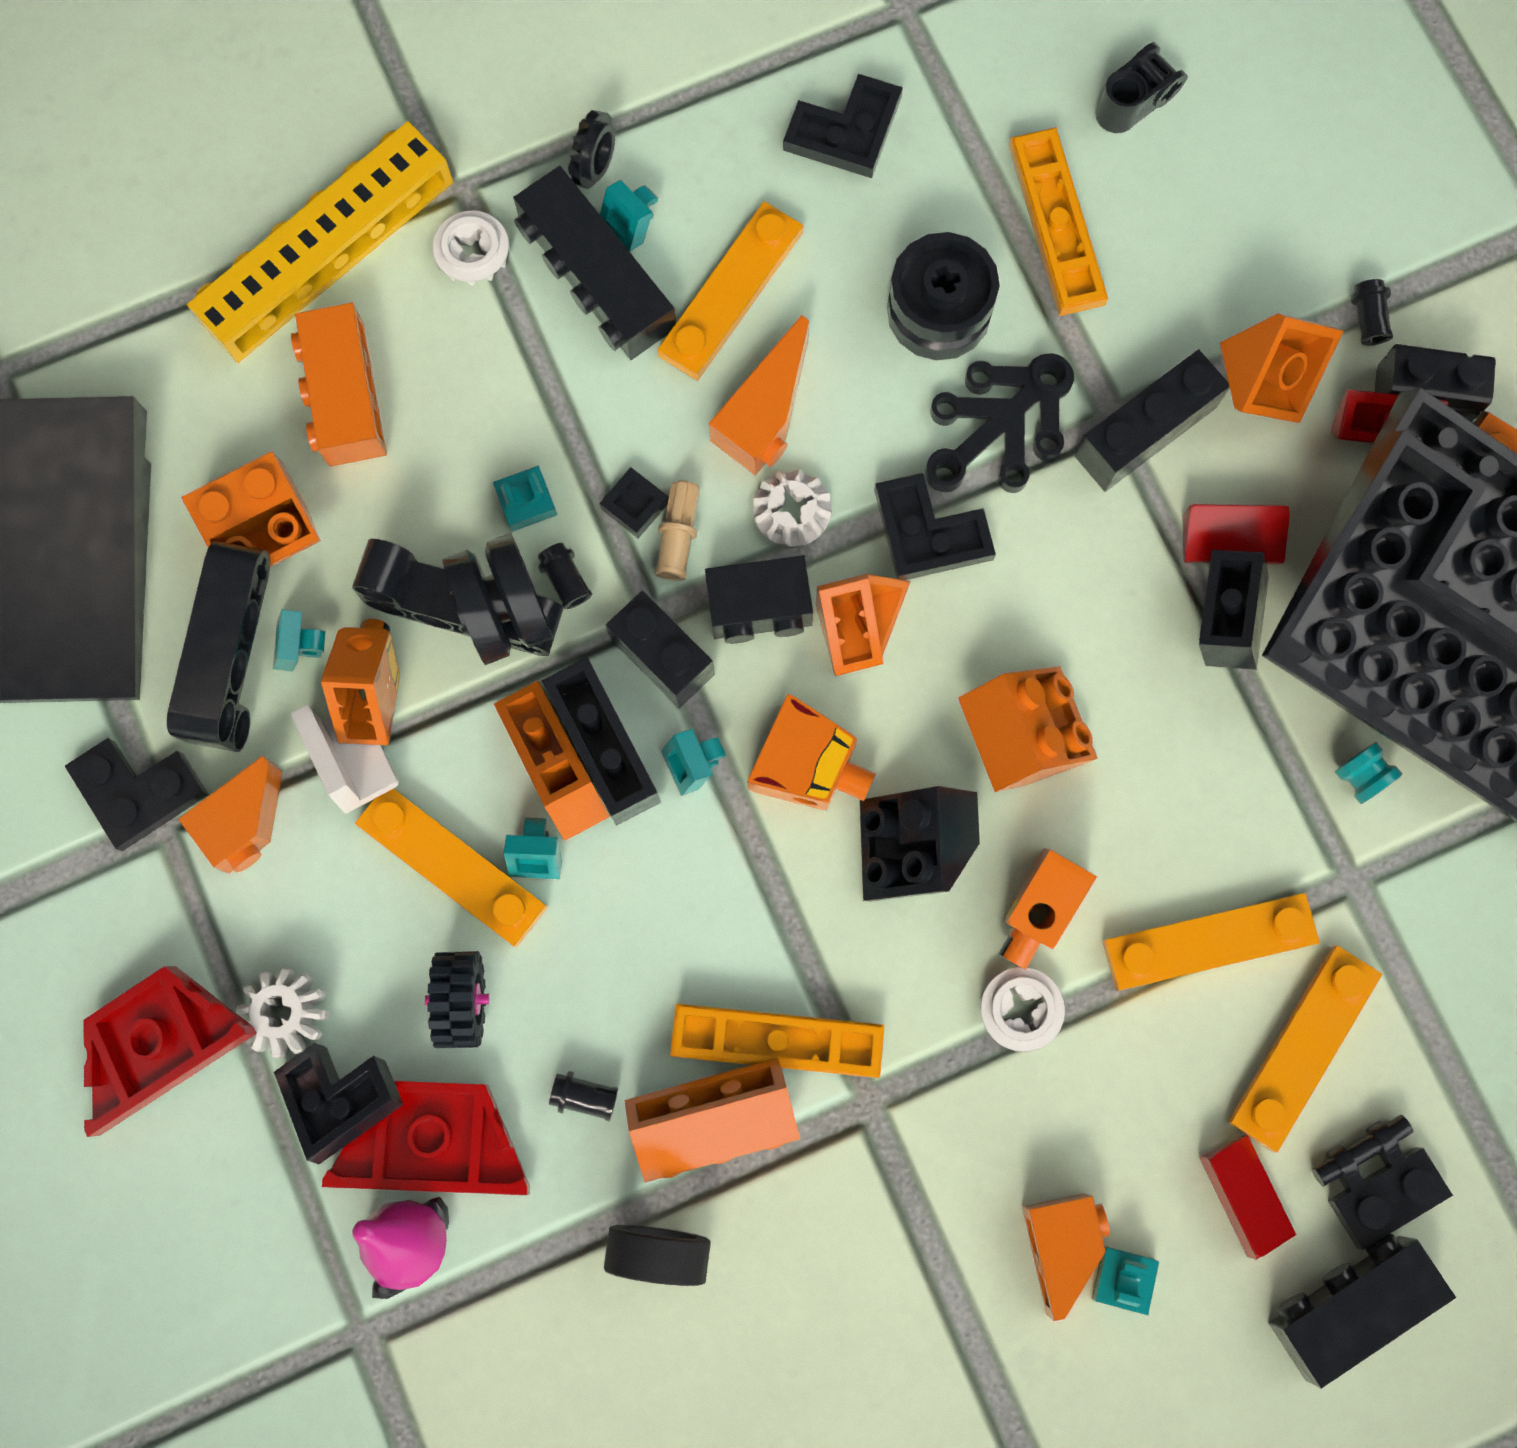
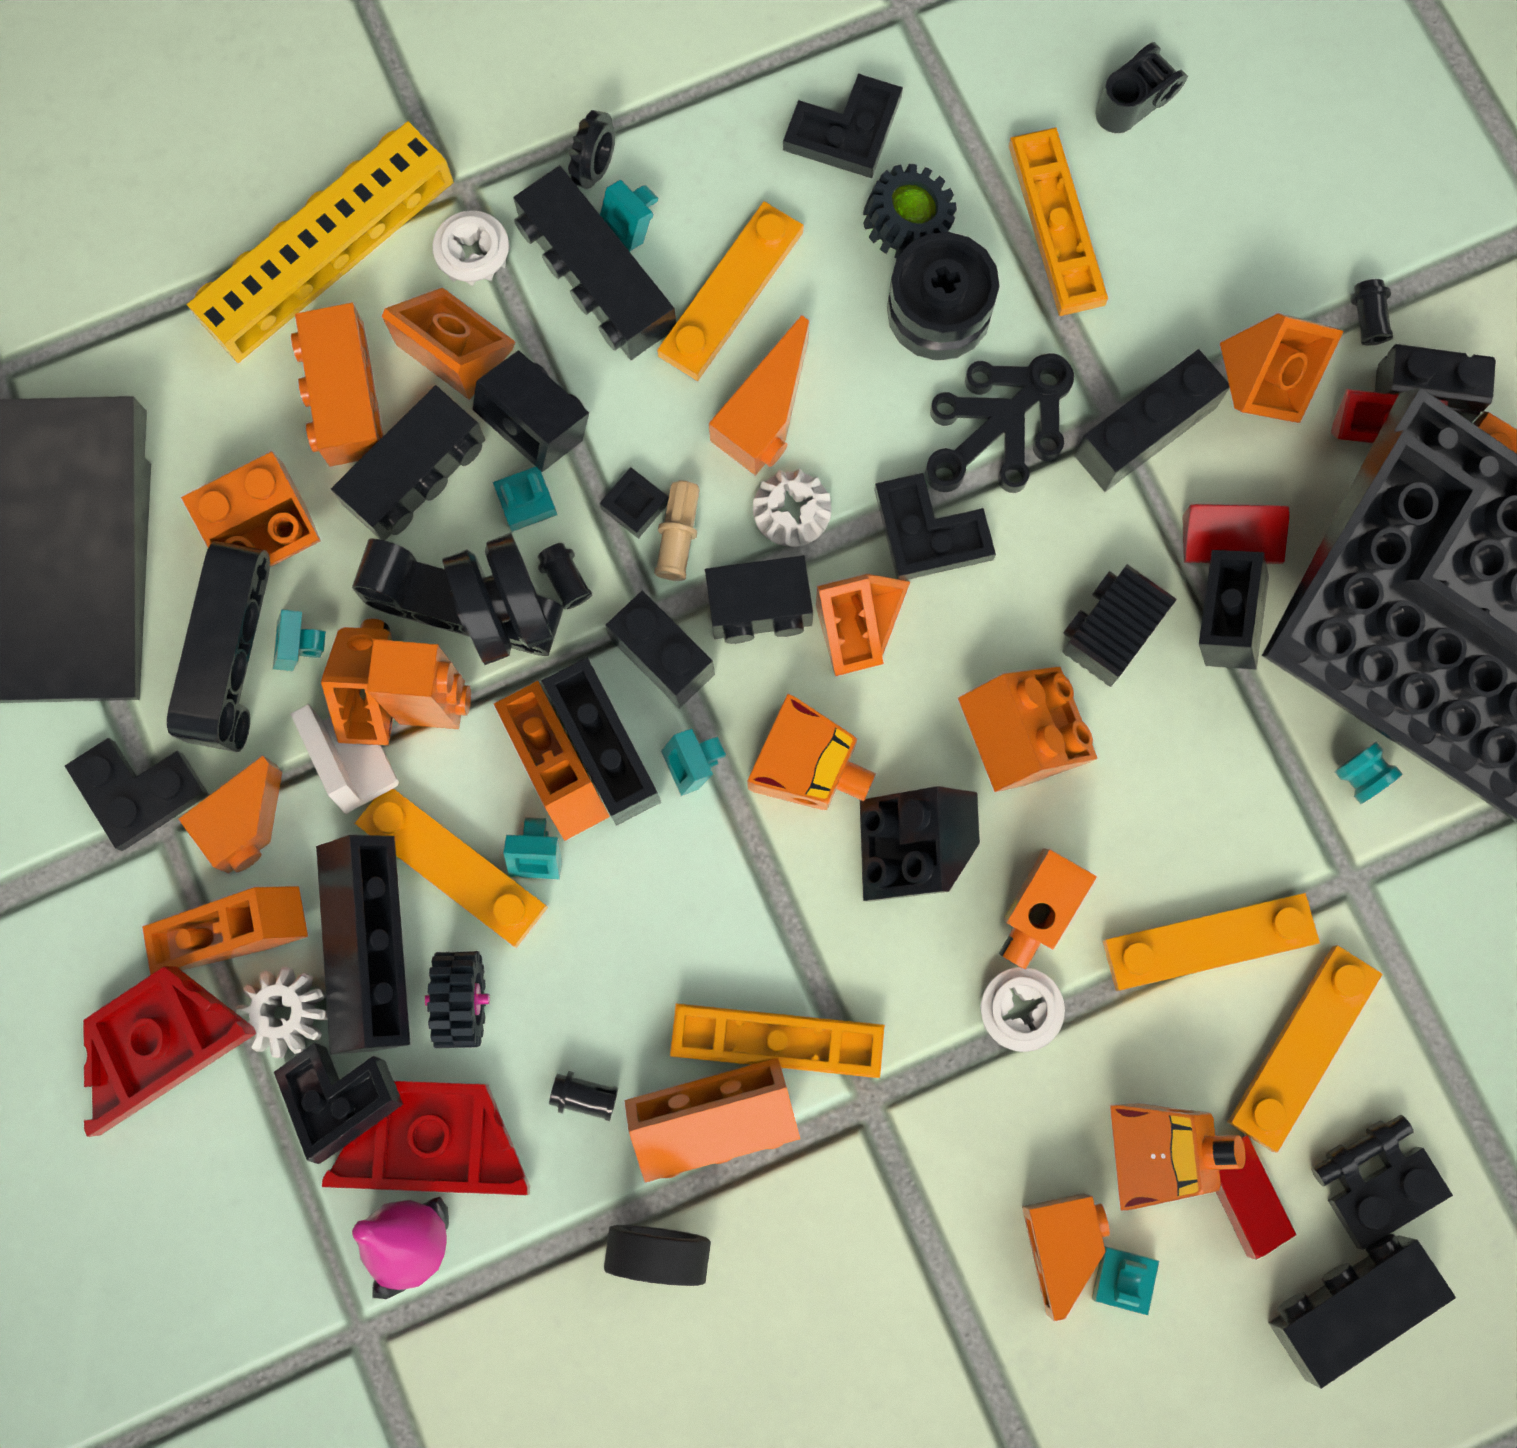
none -> orange slope [142,886,308,975]
none -> black brick [316,835,410,1055]
none -> black brick [331,385,485,541]
none -> orange brick [367,639,471,729]
none -> orange slope [382,287,516,400]
none -> black brick [472,350,590,472]
none -> black wheel [863,164,957,259]
none -> black brick [1062,564,1177,687]
none -> orange torso [1110,1103,1245,1211]

